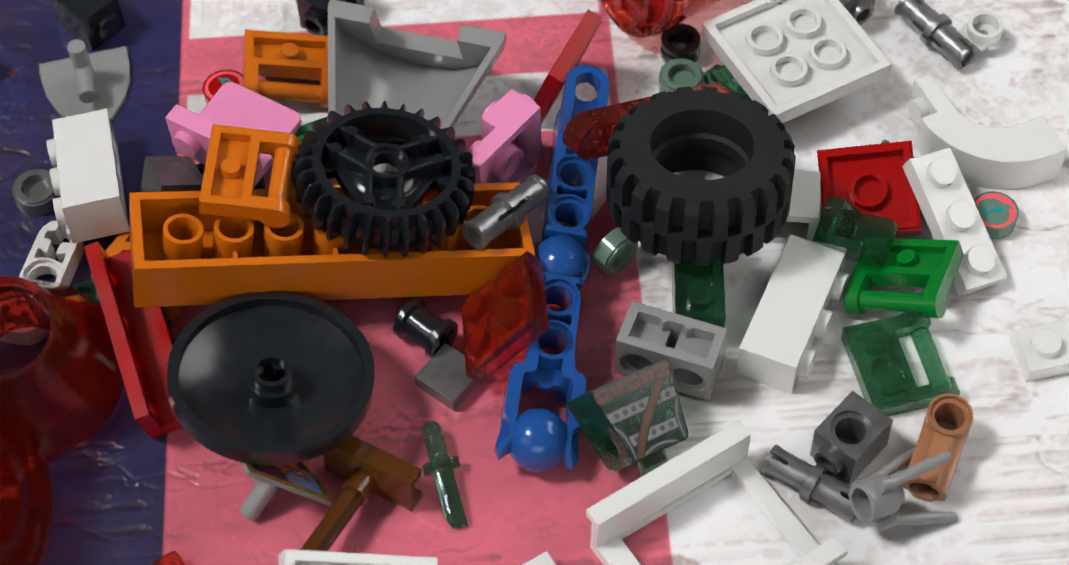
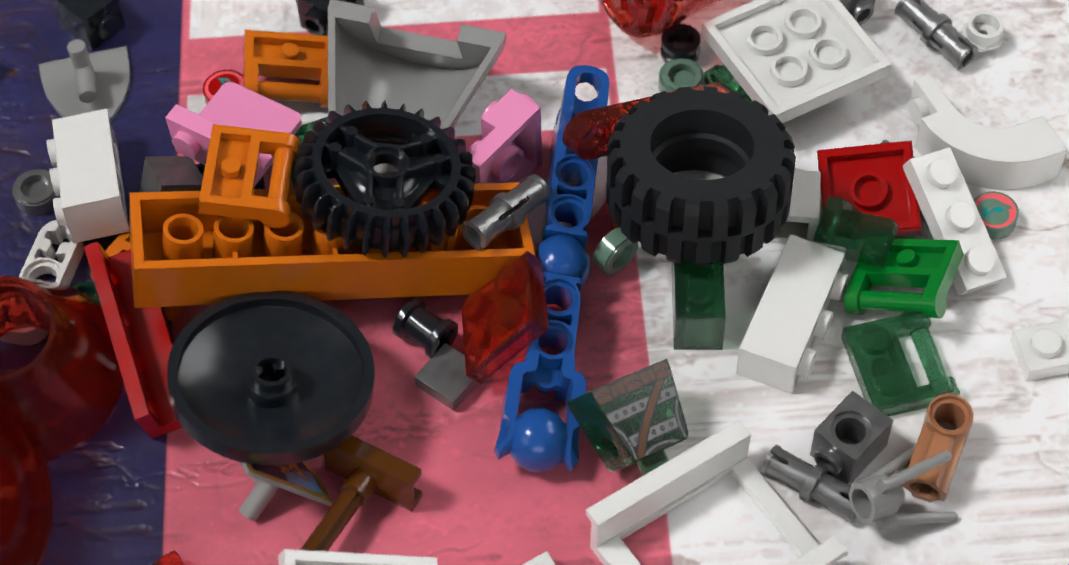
clear green piece [422,421,468,529] -> none
red tile [534,9,602,124] -> none
light grey brick [615,301,728,401] -> none

